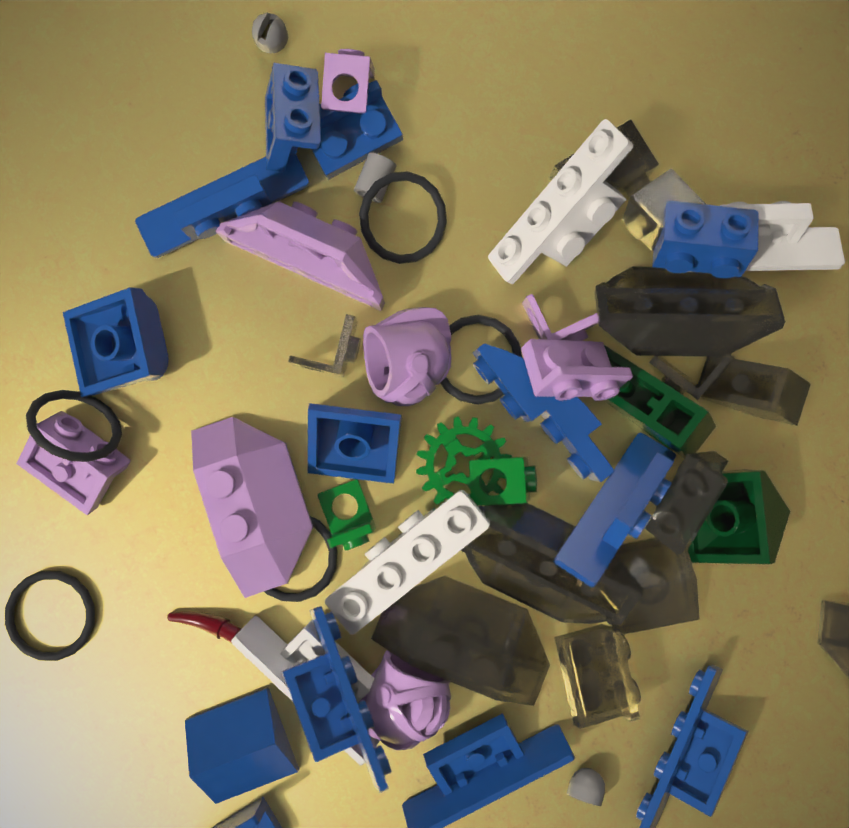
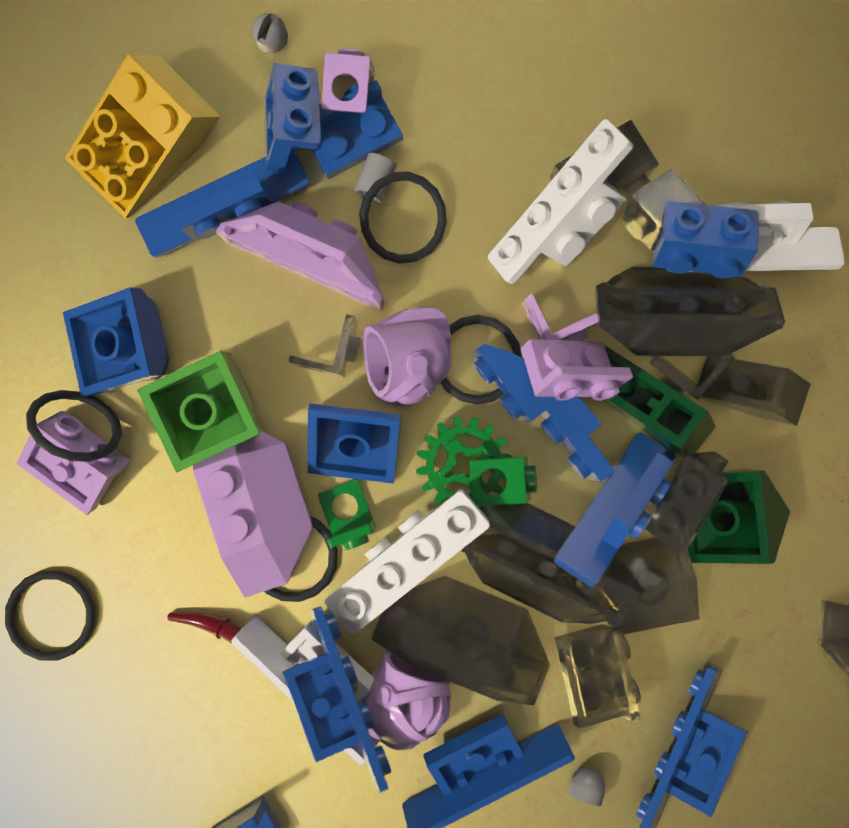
blue slope [185,687,299,804] -> none
none -> yellow slope [65,54,220,218]
none -> bright green slope [137,351,261,473]

